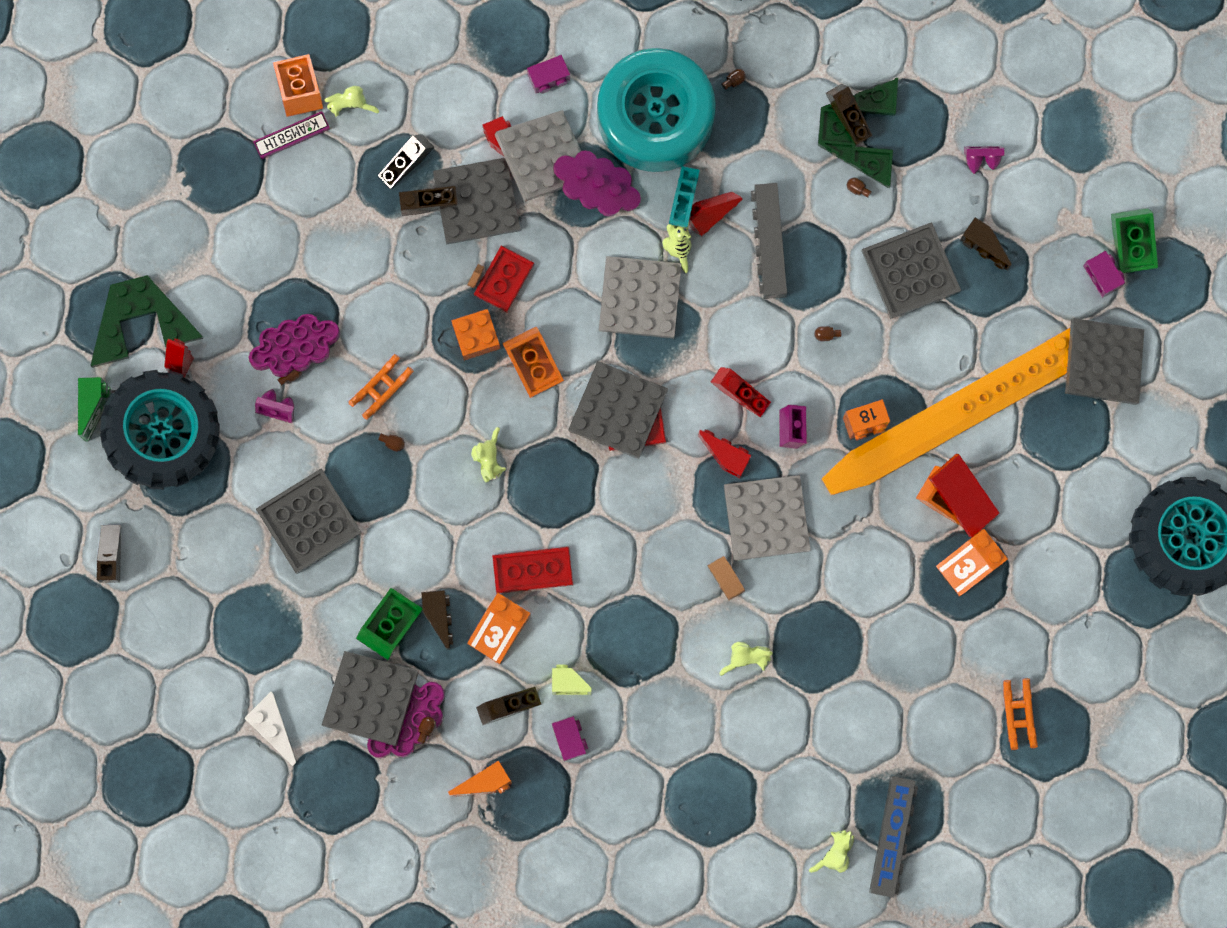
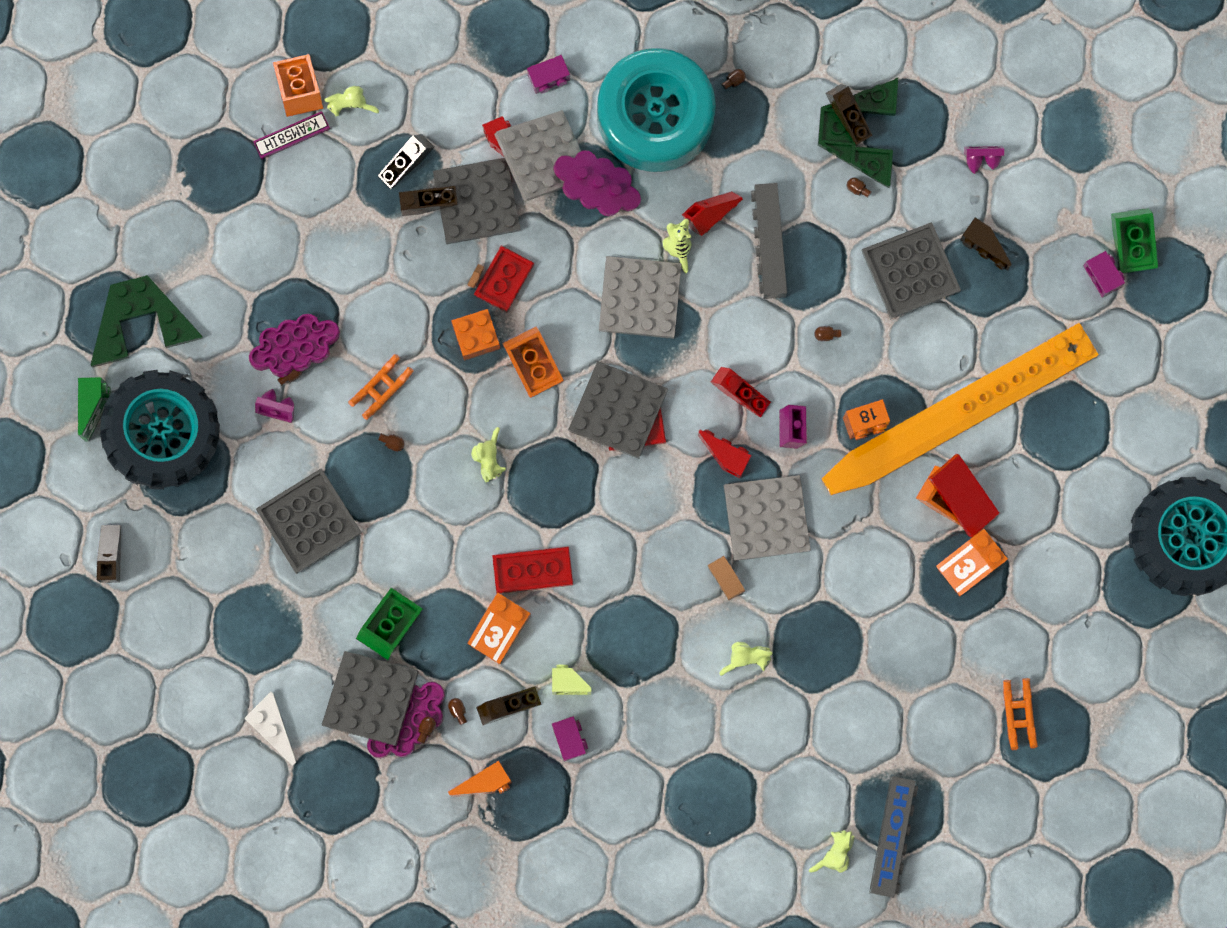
red slope [164,338,194,378] -> none
dark brown slope [421,590,453,650] -> none
teal slope [669,166,700,228] -> none
dark grey plate [1065,318,1144,405] -> none
none -> reddish brown cylinder [448,698,467,725]

